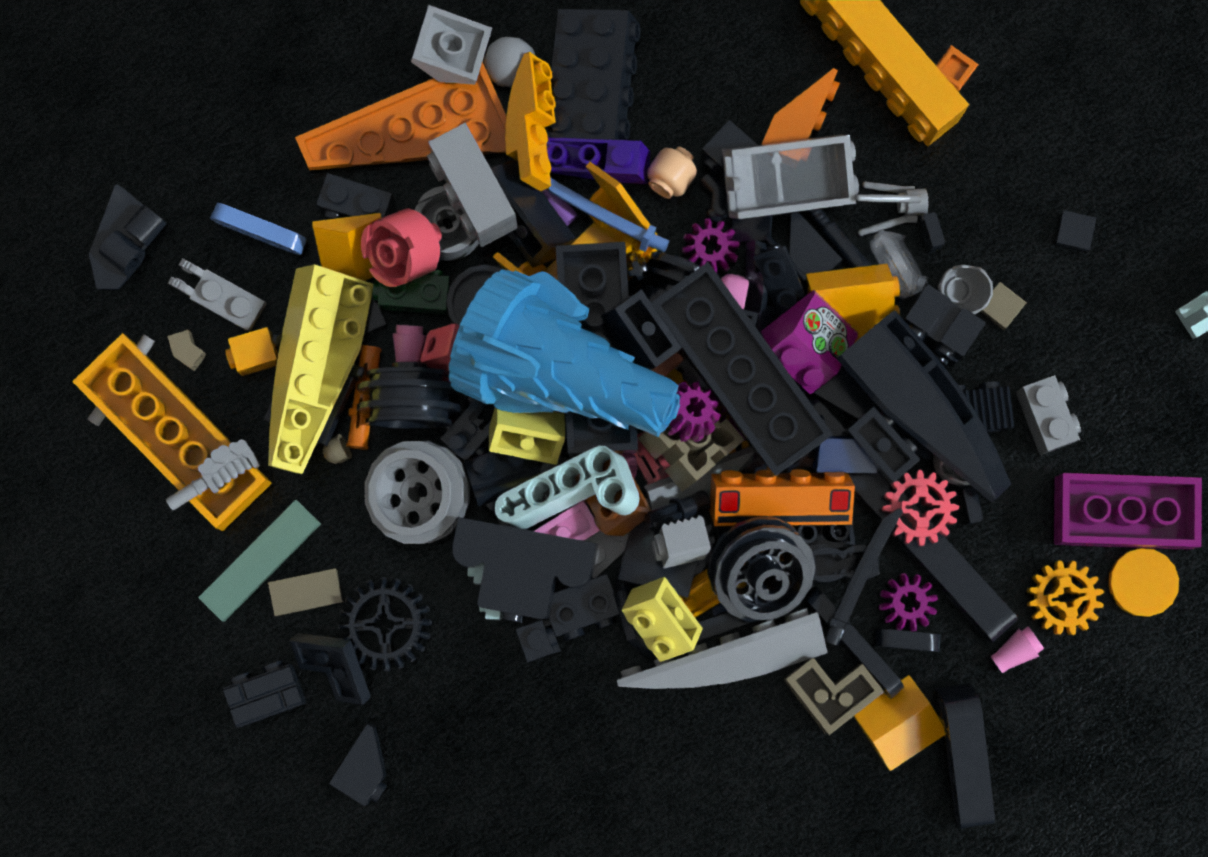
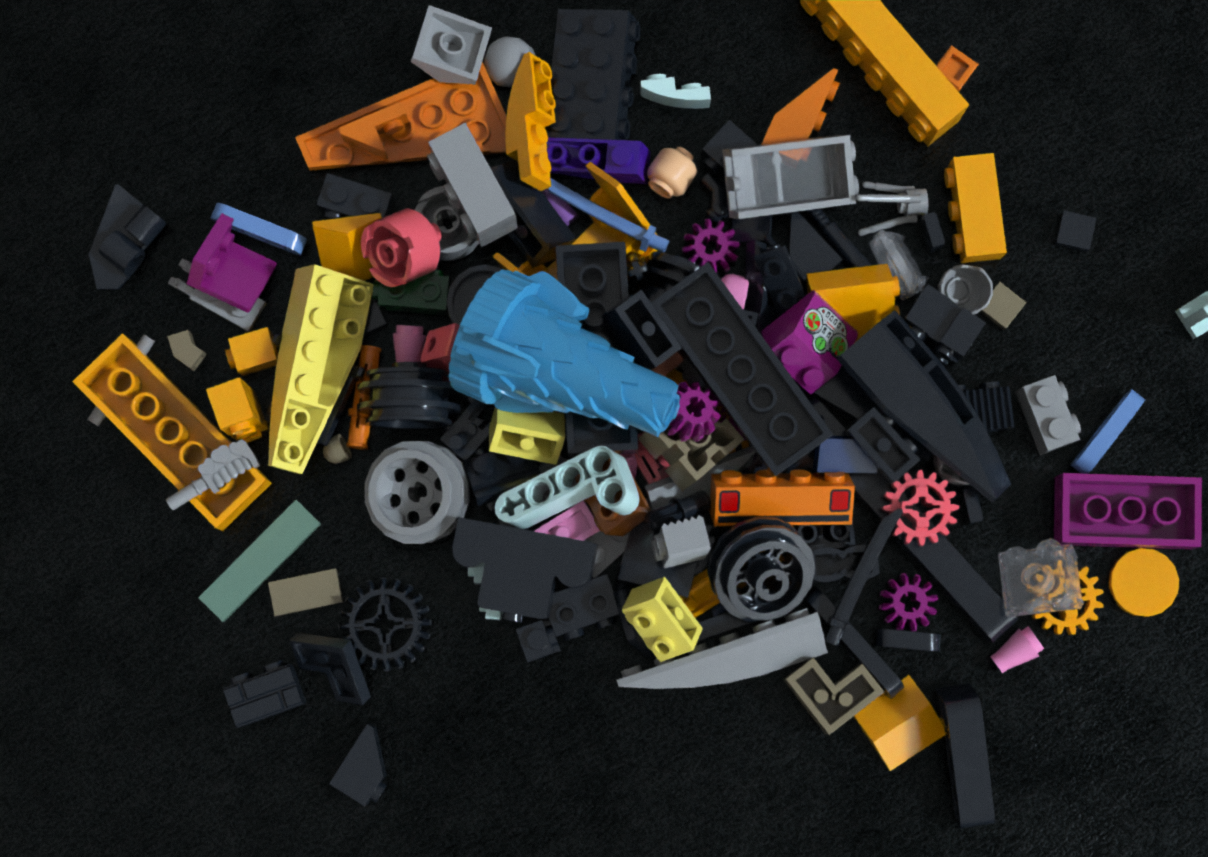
none -> magenta bracket [187,213,277,313]
none -> light orange brick [206,377,268,442]
none -> orange slope [338,101,409,159]
none -> light aqua slope [640,74,711,109]
none -> light orange brick [944,153,1007,263]
none -> clear slope [998,539,1084,617]
none -> medium blue beam [1071,389,1145,474]

